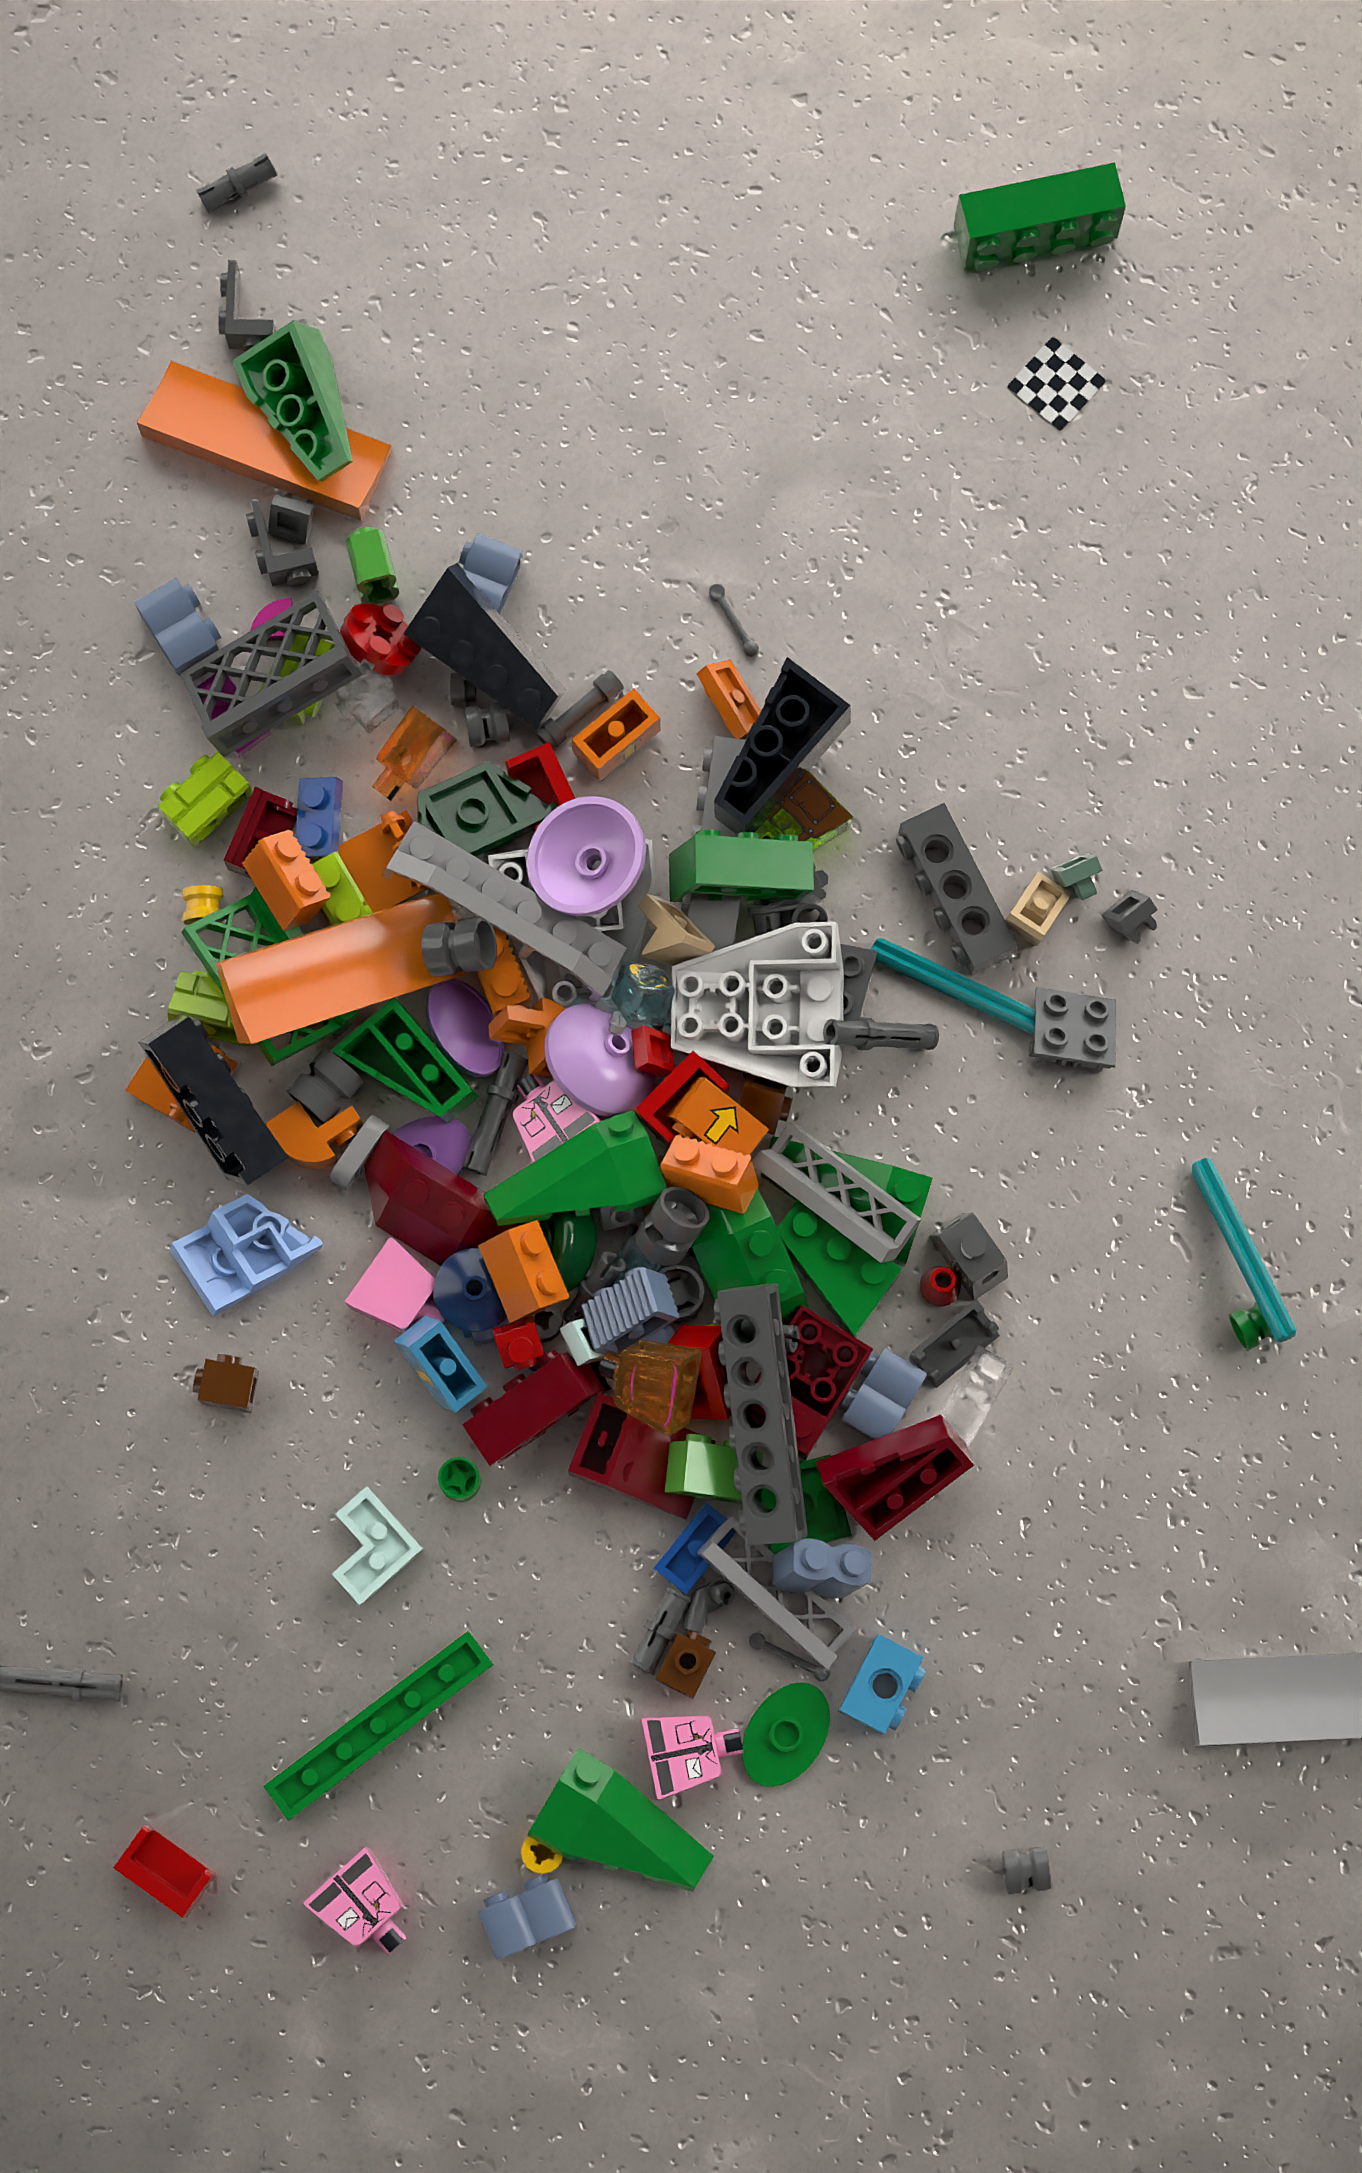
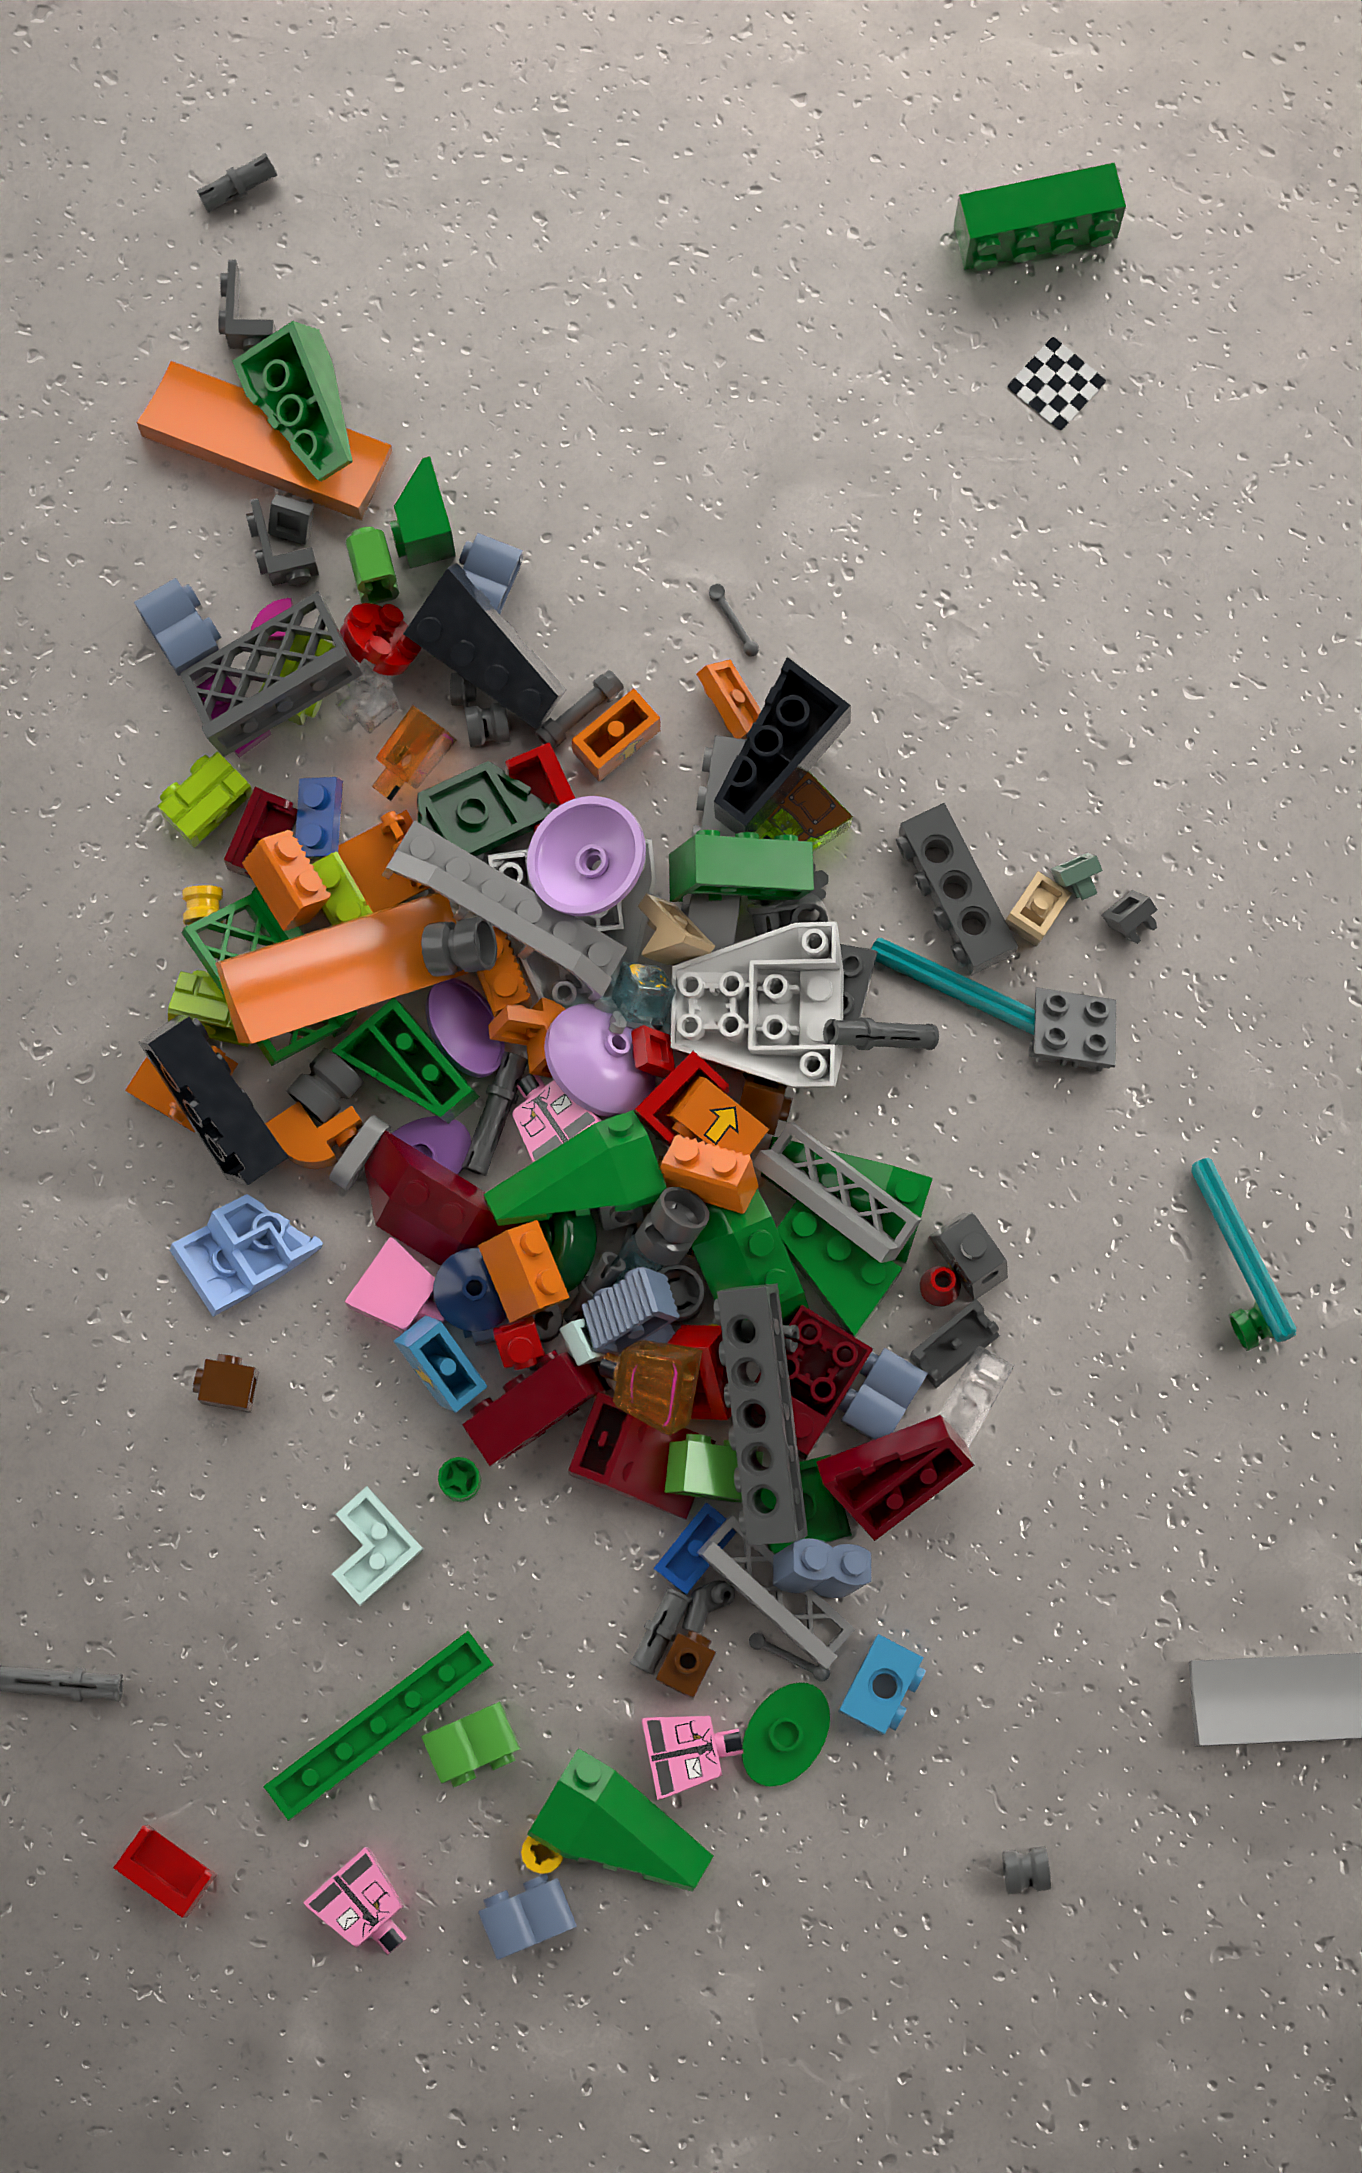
none -> green slope [390,456,456,569]
none -> bright green brick [421,1702,521,1788]

